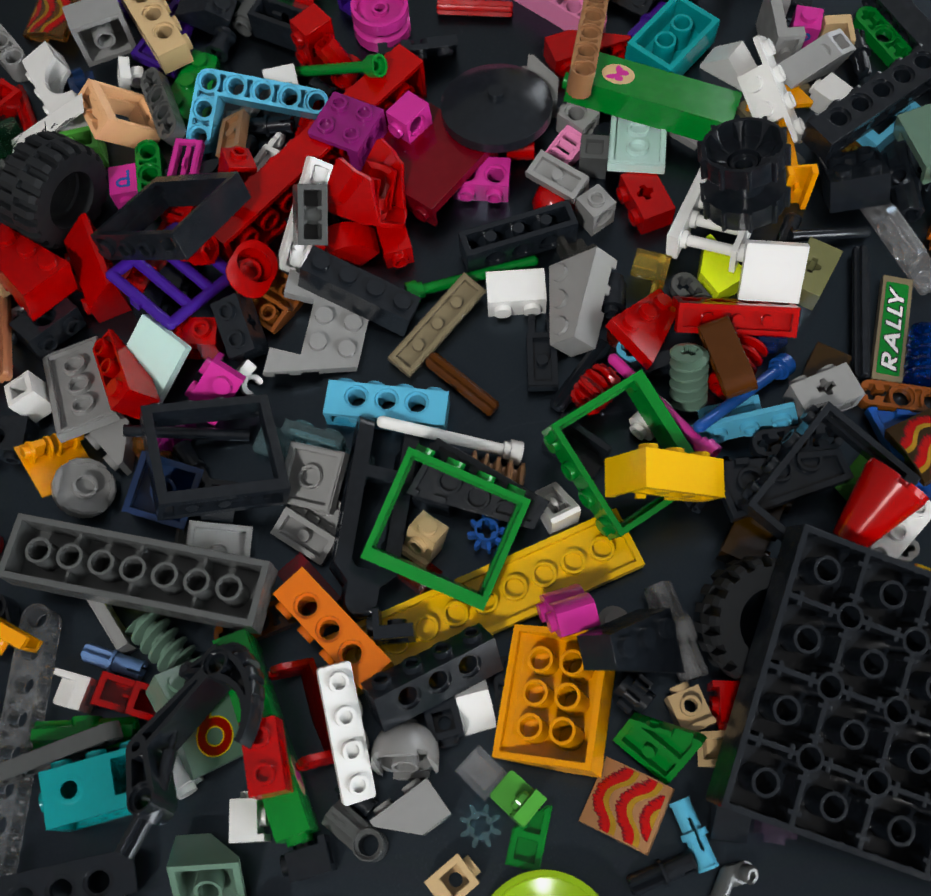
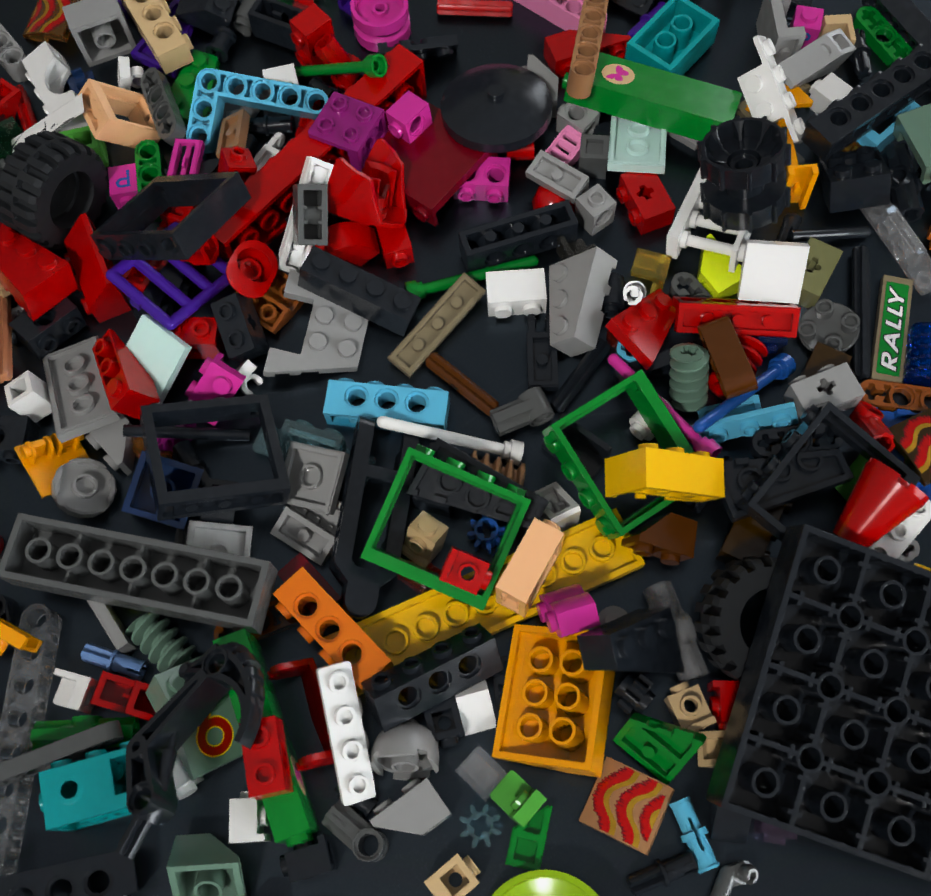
black bracket [366,606,416,646] -> none
red gear [570,363,621,416] -> none
white slope [699,40,757,91] -> none
none -> red brick [438,546,493,596]
none -> dark grey piece [489,386,555,436]
none -> light nougat window [495,517,564,618]
none -> reddish brown slope [621,512,698,566]
none -> axle [623,280,647,305]
none -> dark grey dish [798,299,860,352]
none -> red piece [849,401,896,452]

